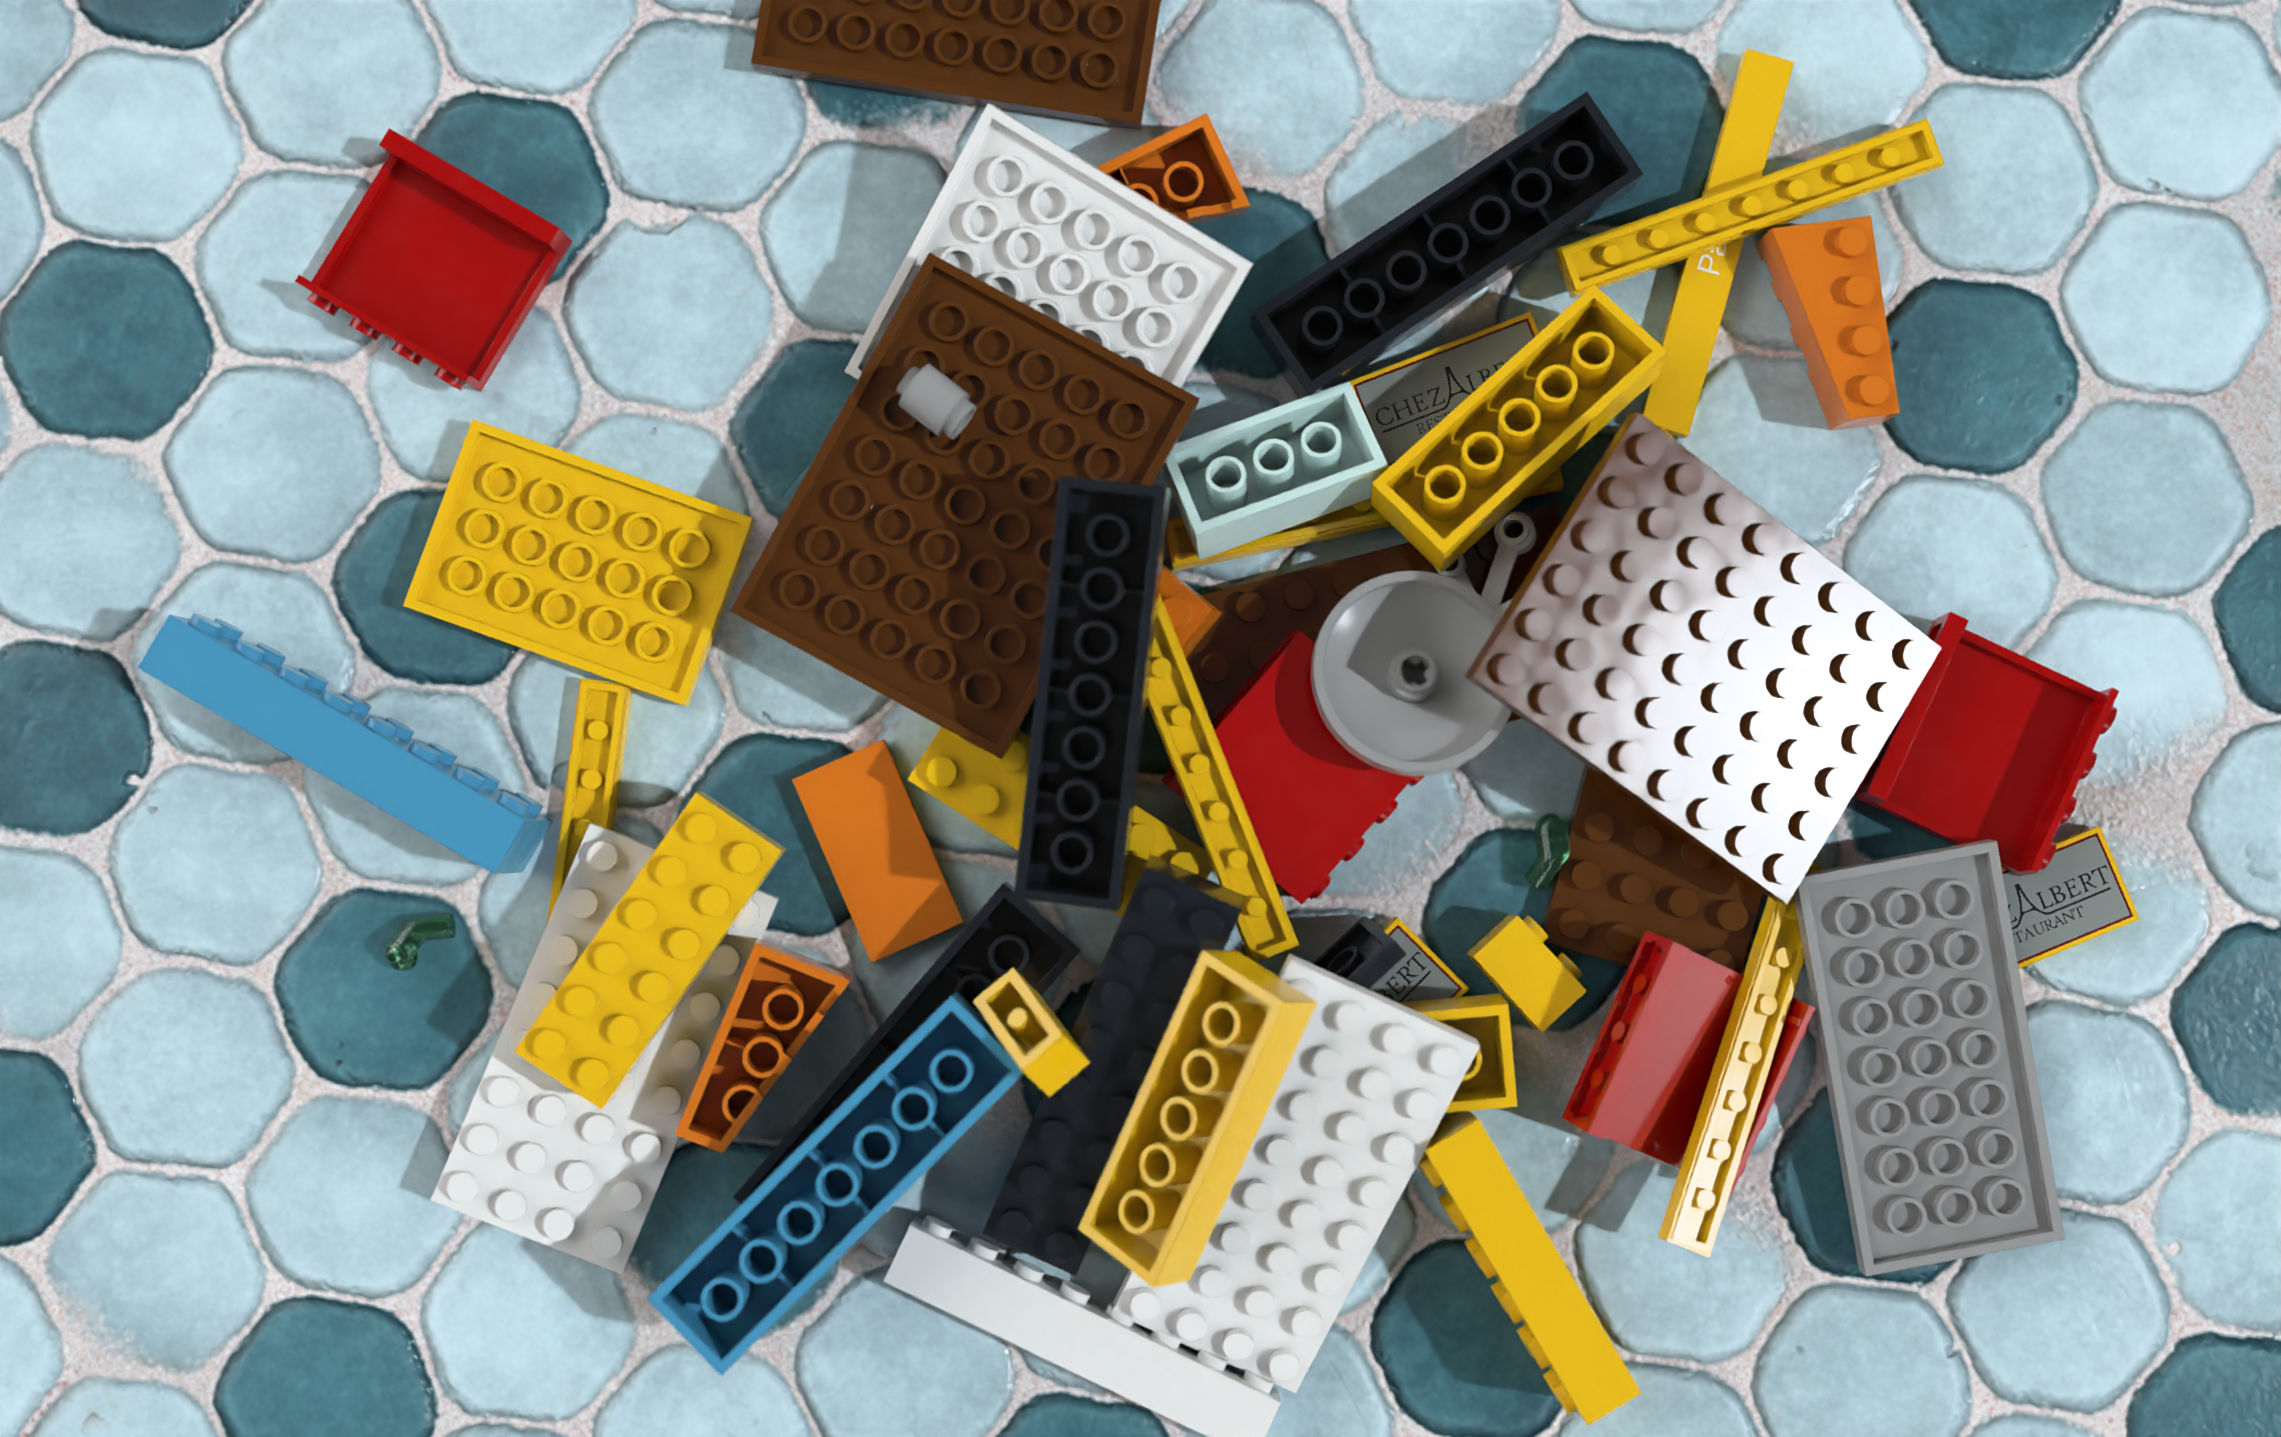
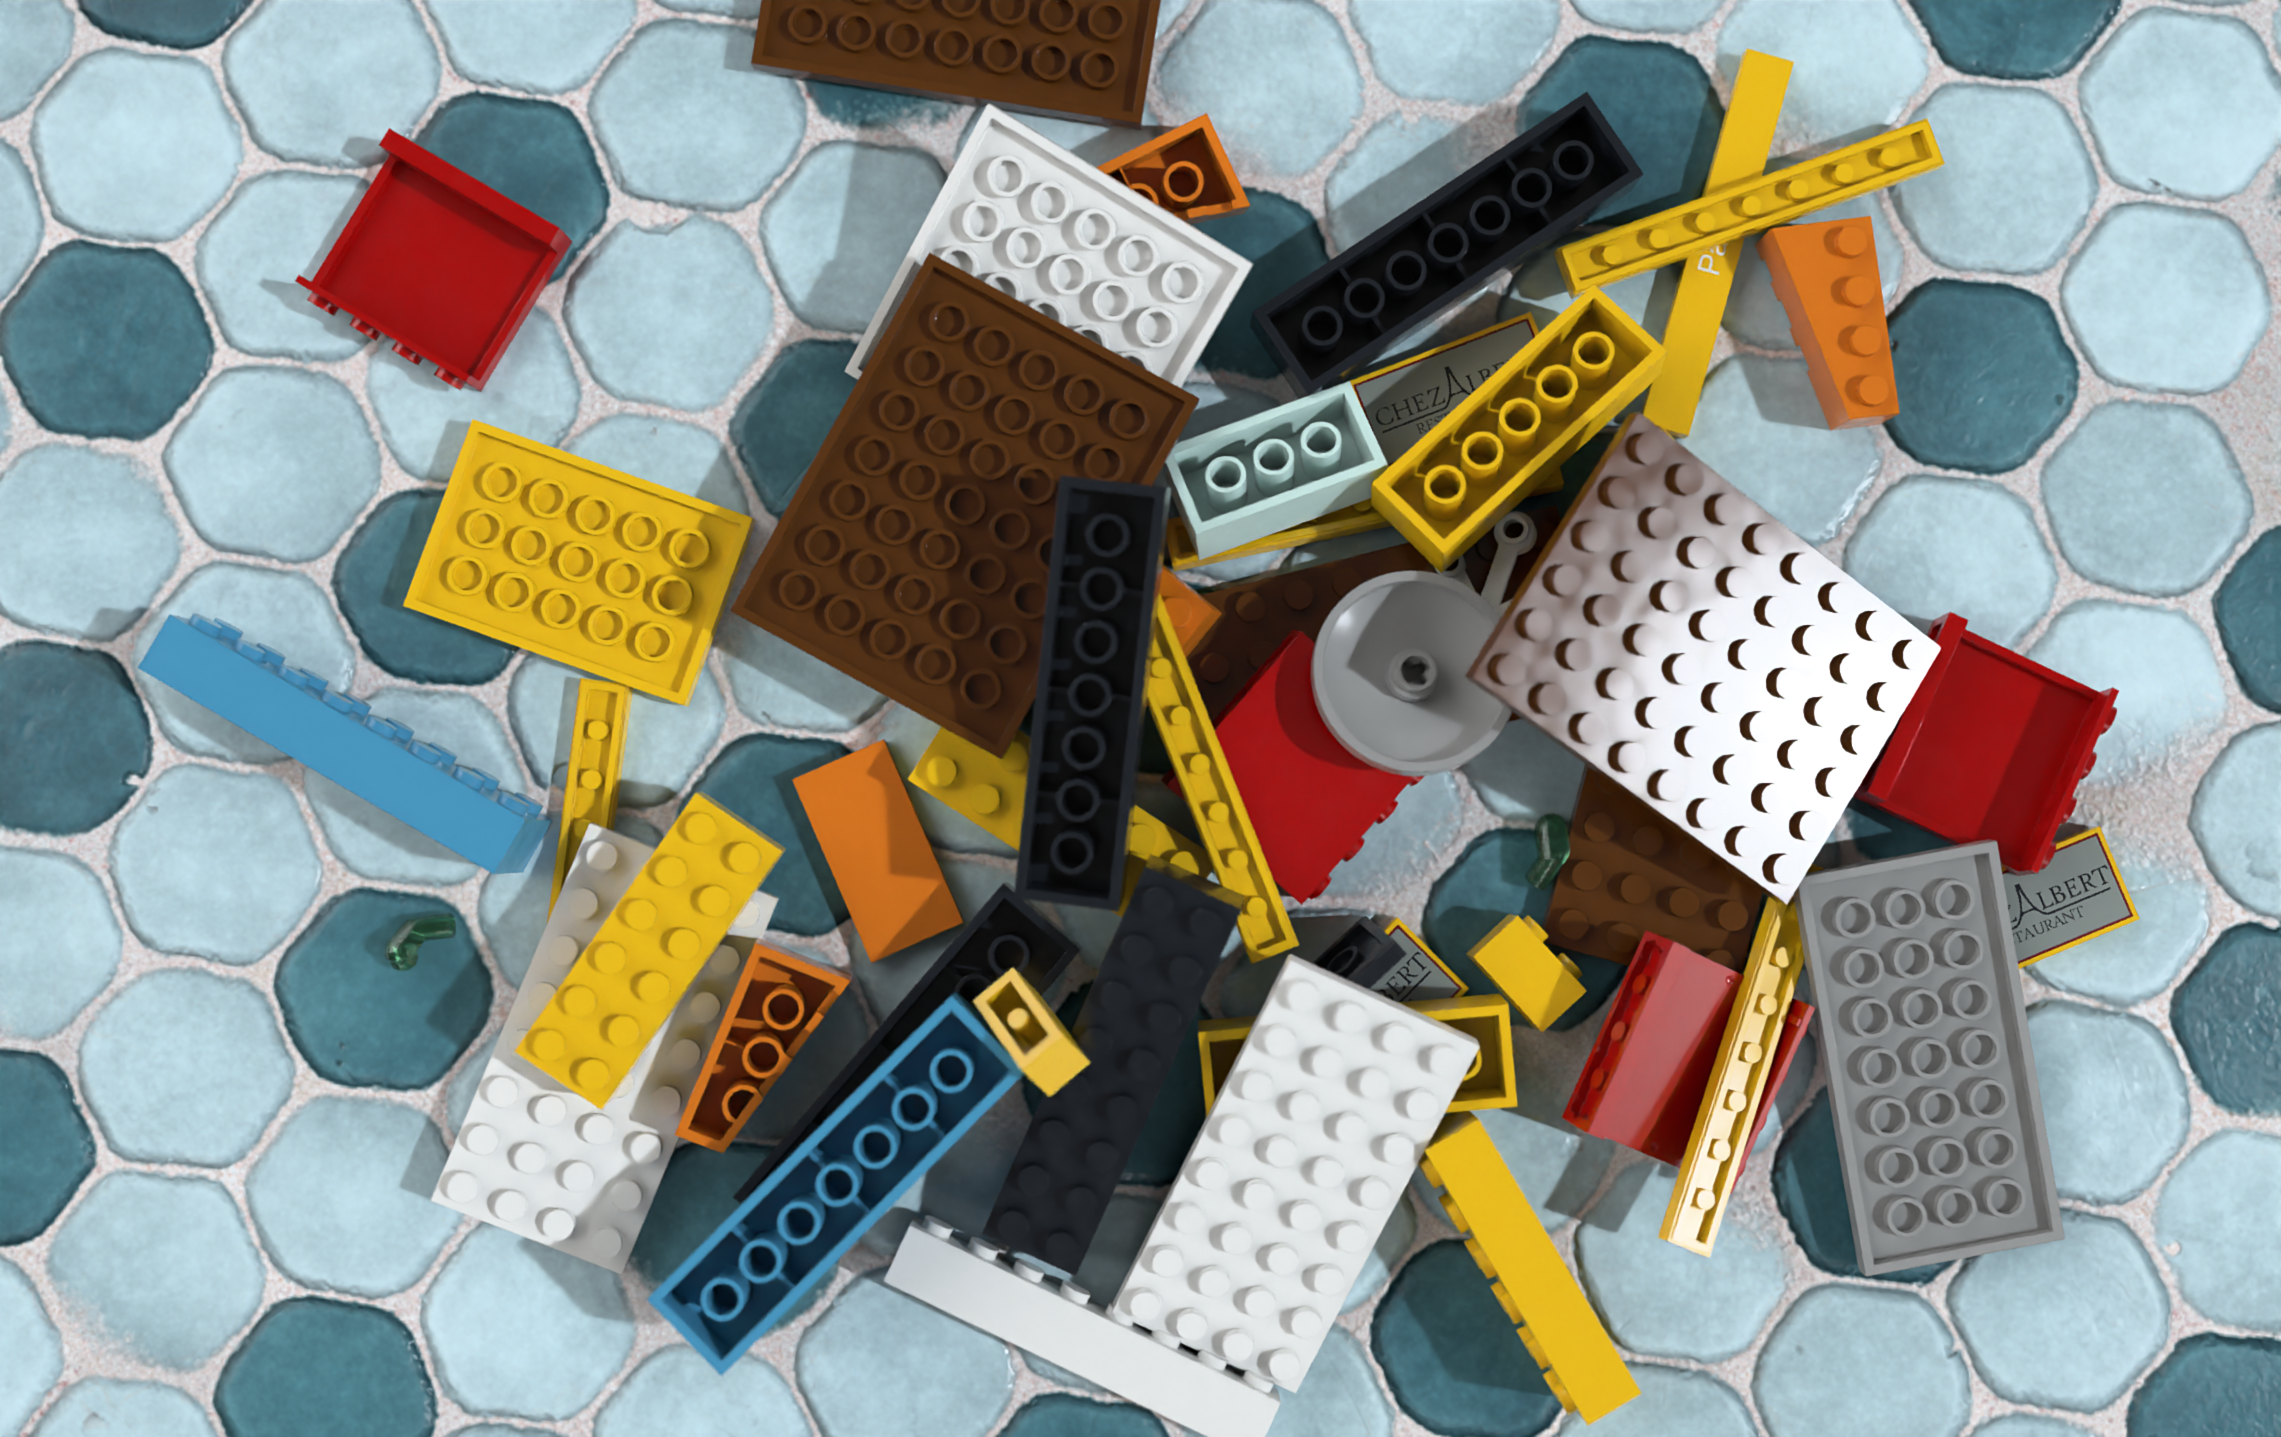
light grey brick [897,364,977,440] -> none
yellow brick [1078,950,1317,1288] -> none

